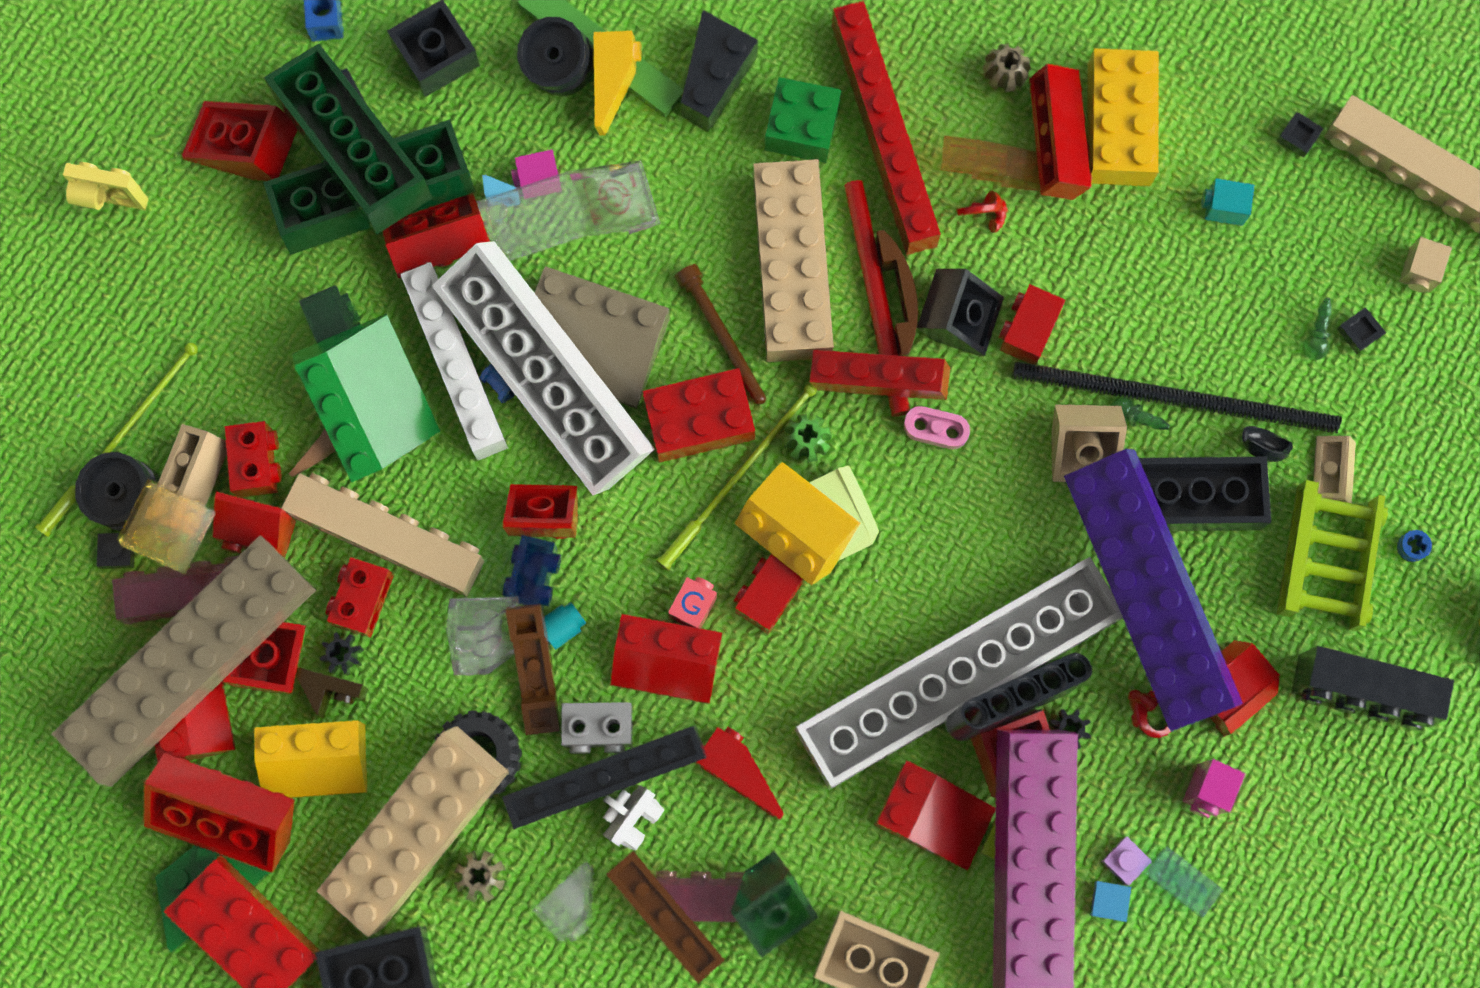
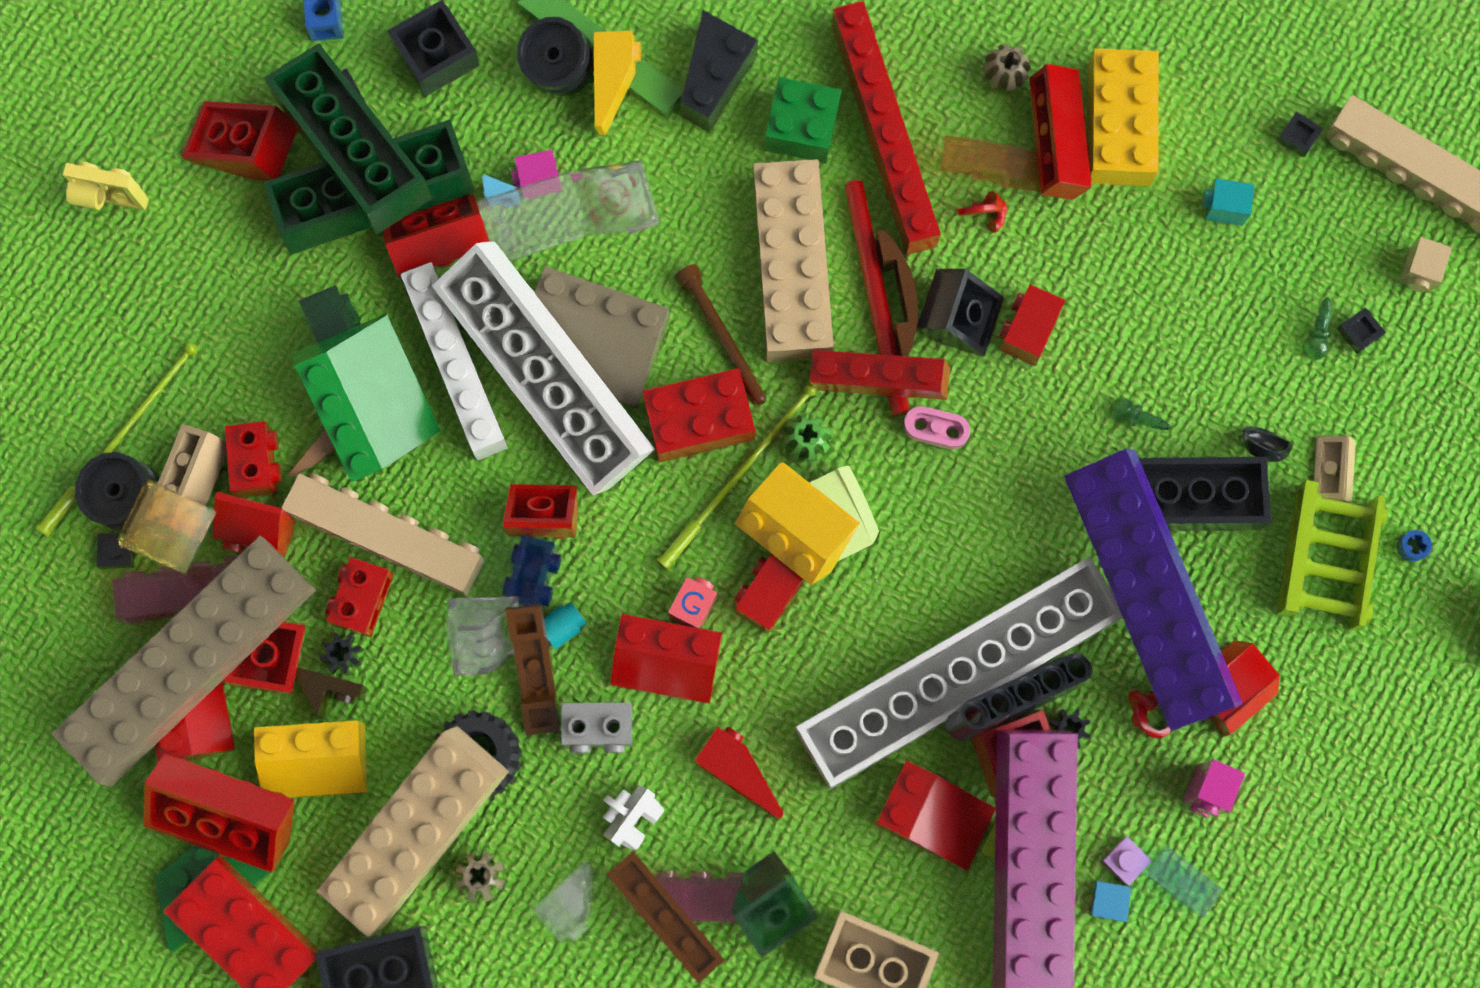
blue bush [479,364,515,403] -> none
black plate [502,725,707,829] -> none
black axle [1012,361,1342,434] -> none
tan slope [1052,405,1127,482] -> none
black brick [1291,646,1454,730] -> none

